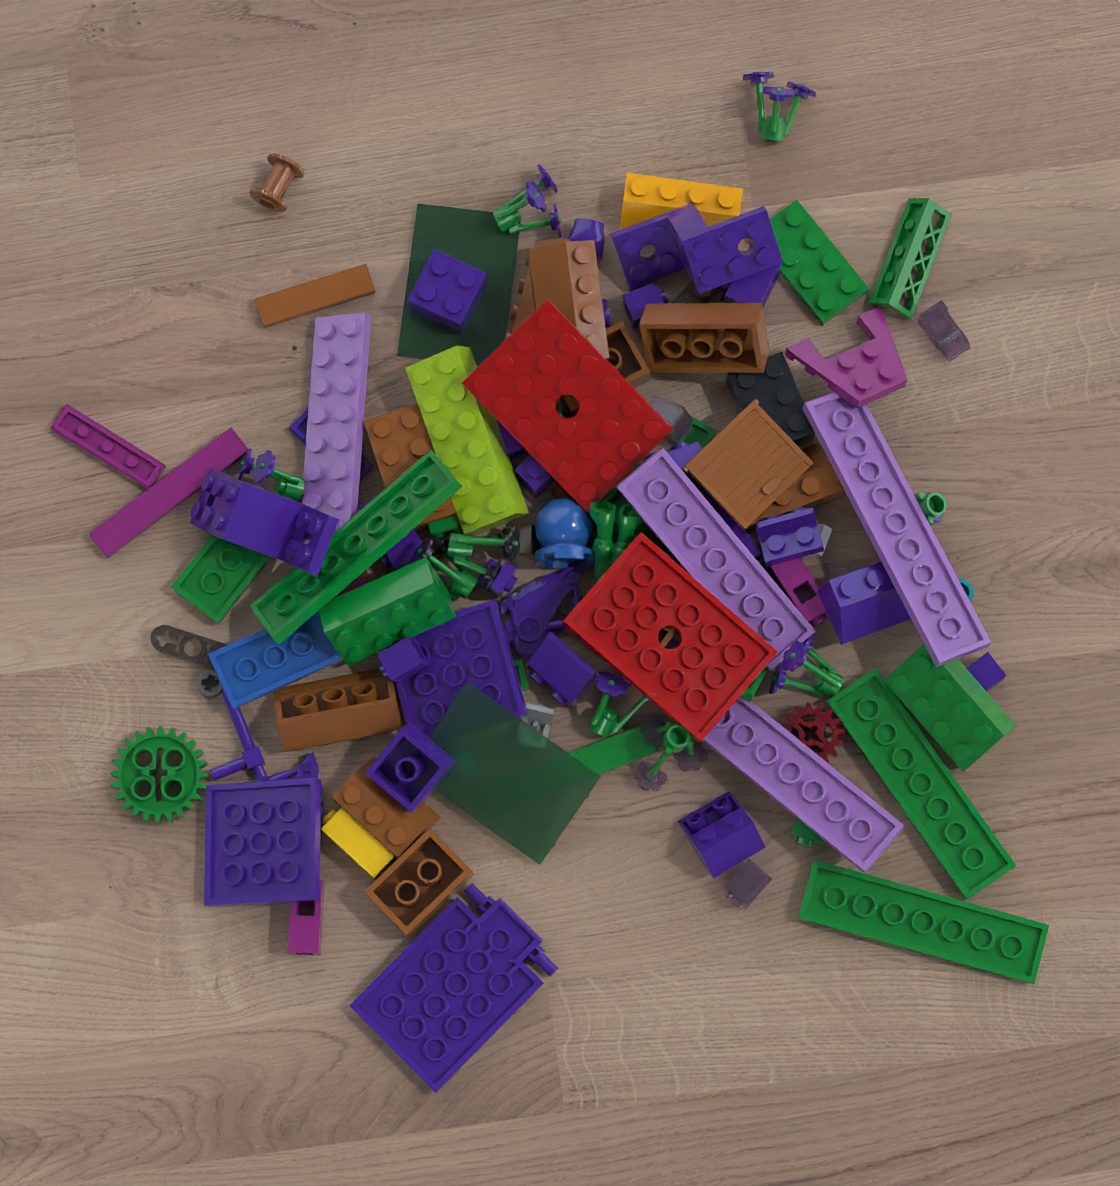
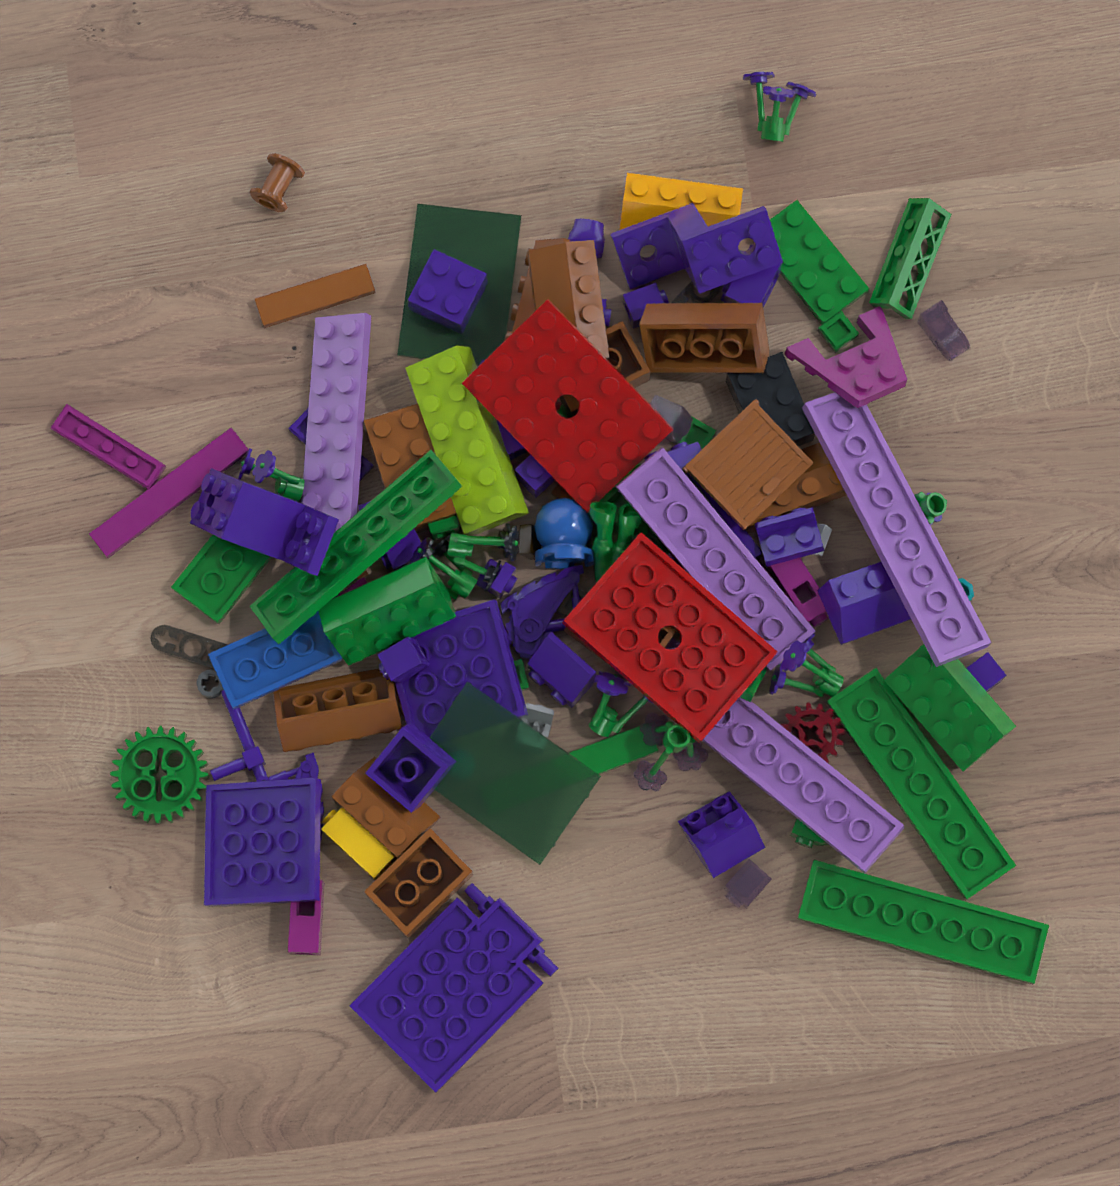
plant [493,164,562,238] -> none
none -> green tile [817,311,859,353]

